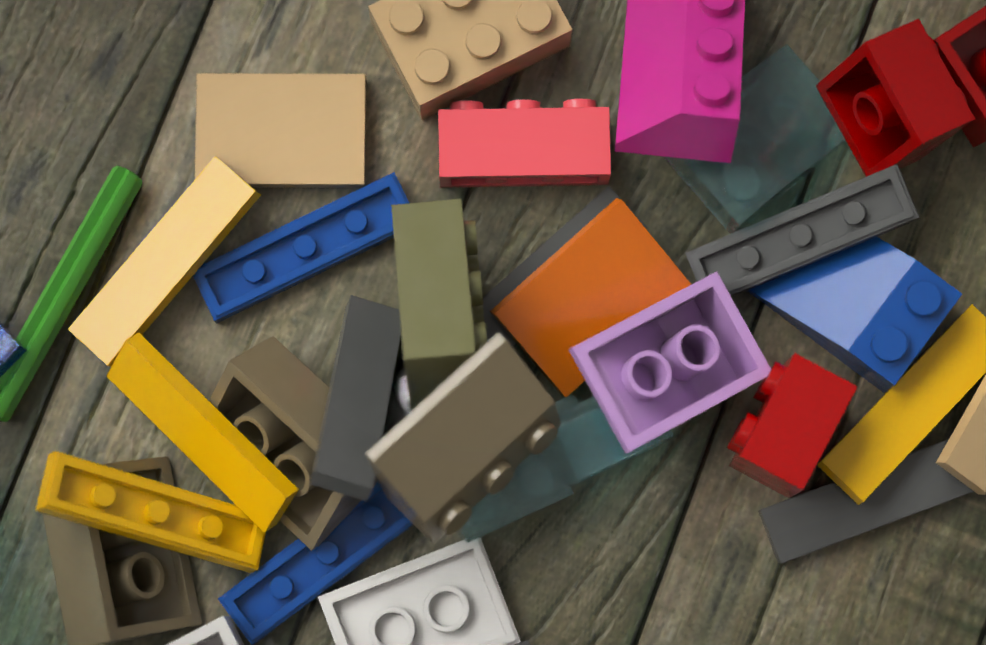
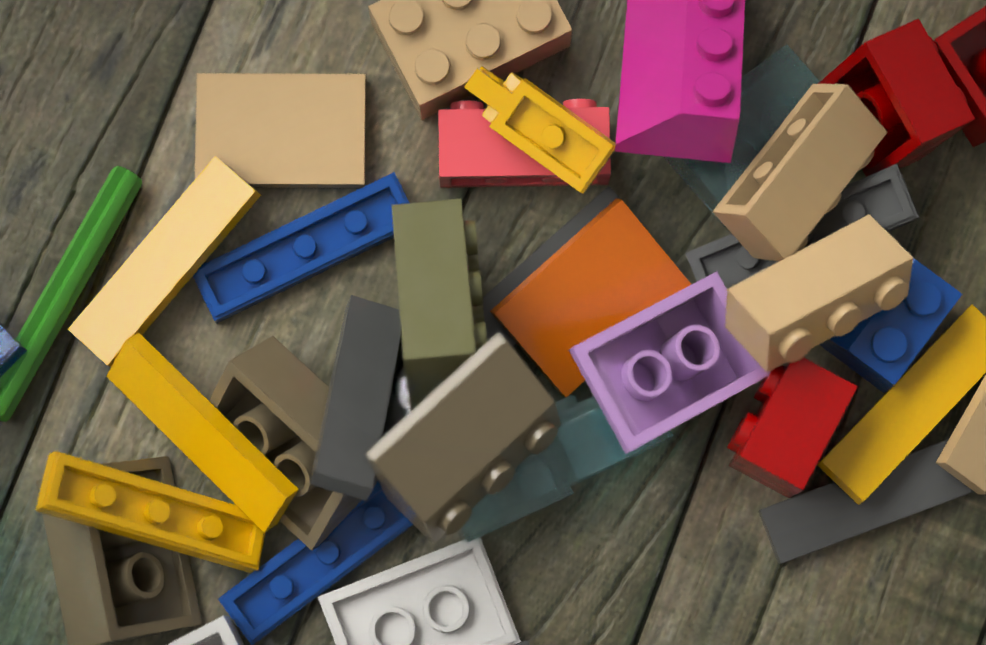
none -> yellow hinge [464,67,615,194]
none -> tan brick [713,84,887,261]
none -> tan brick [725,214,913,372]

